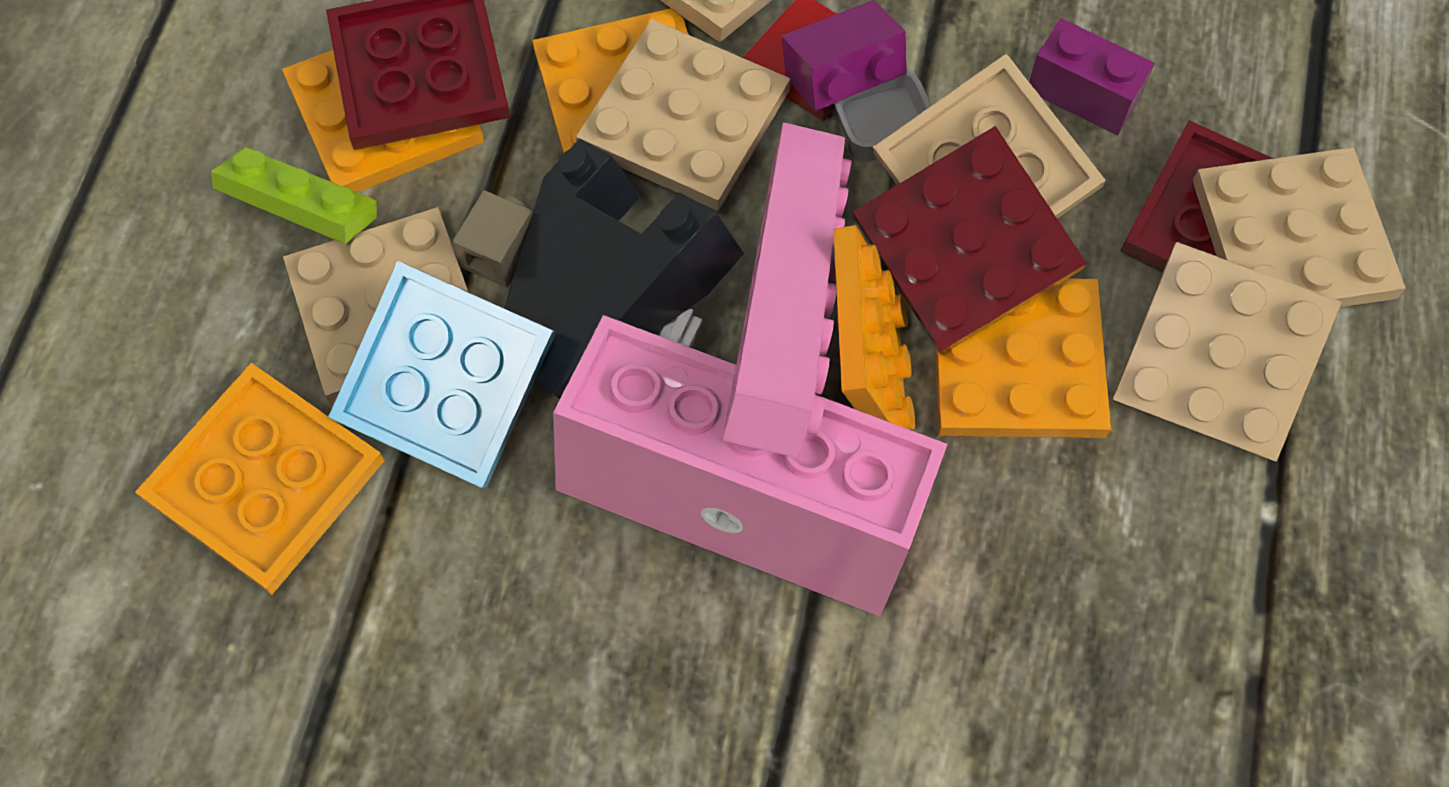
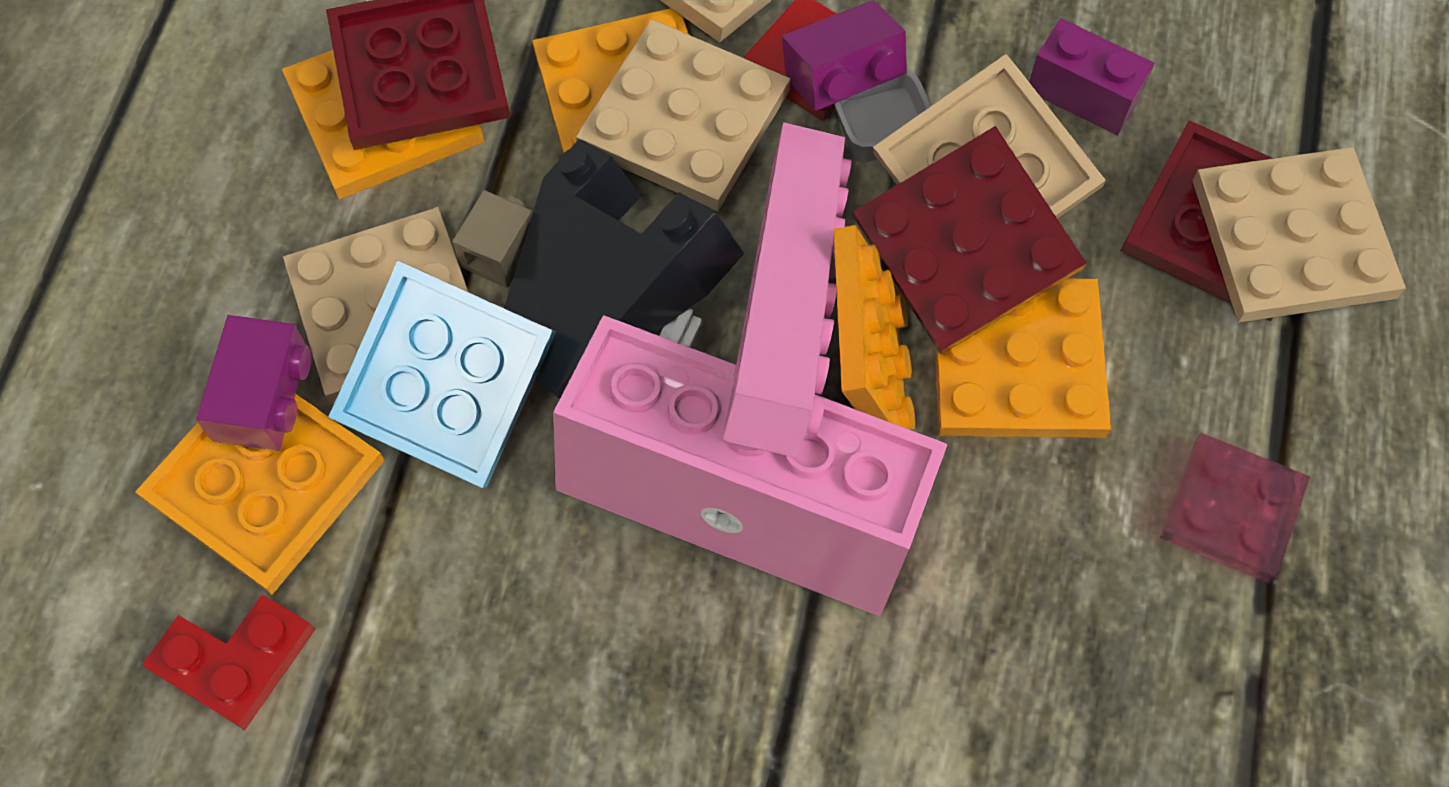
lime plate [211,147,377,244] -> none
tan plate [1112,242,1342,462] -> none
none -> red plate [142,594,315,731]
none -> magenta brick [196,315,311,451]
none -> clear pink plate [1159,433,1310,584]

